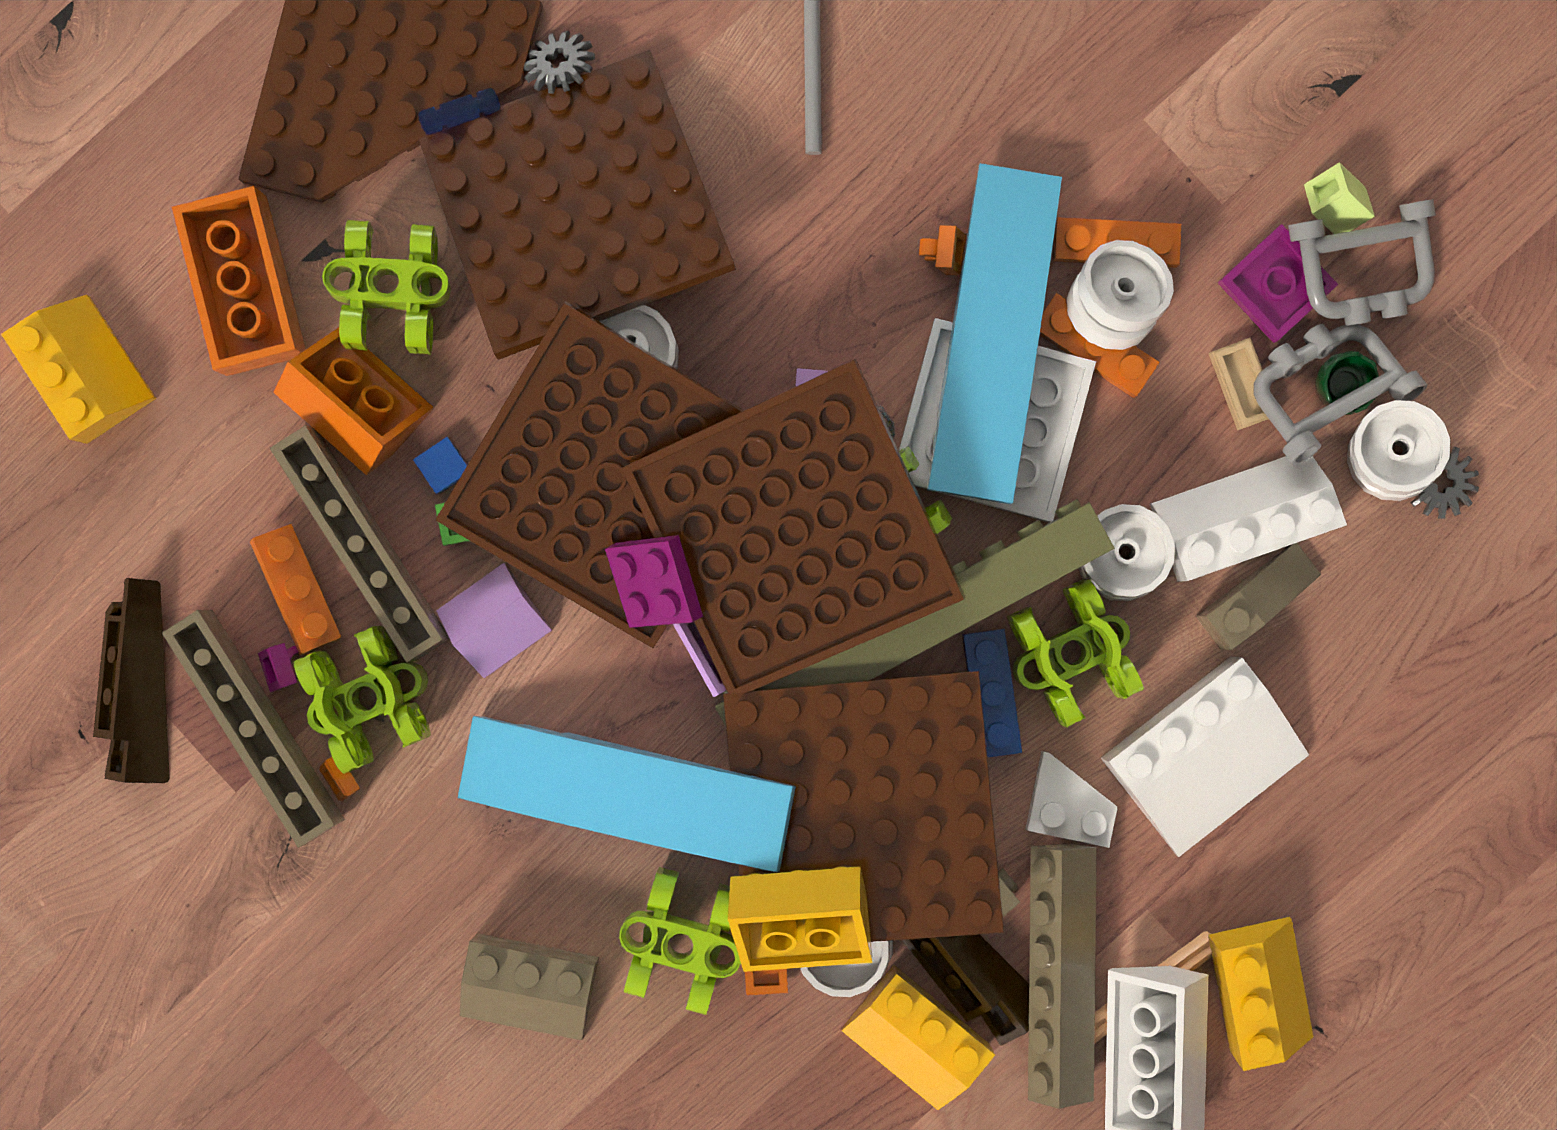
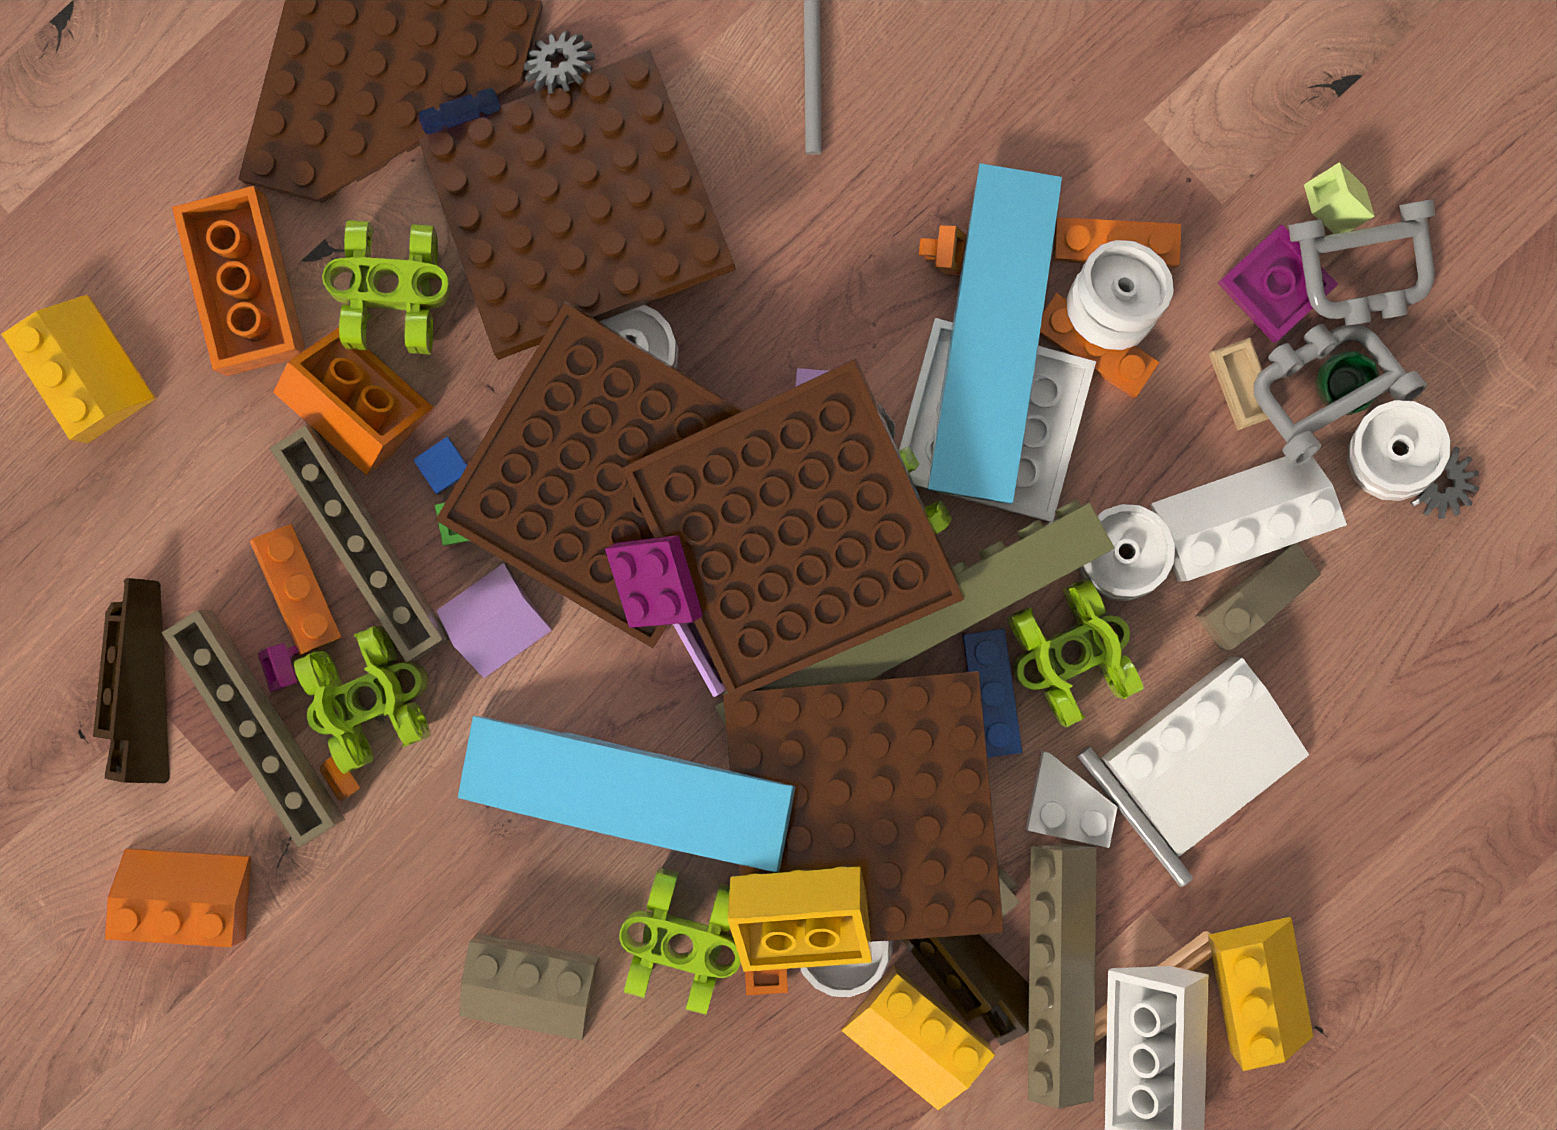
none -> orange slope [105,848,251,947]
none -> light grey bar [1077,746,1193,887]

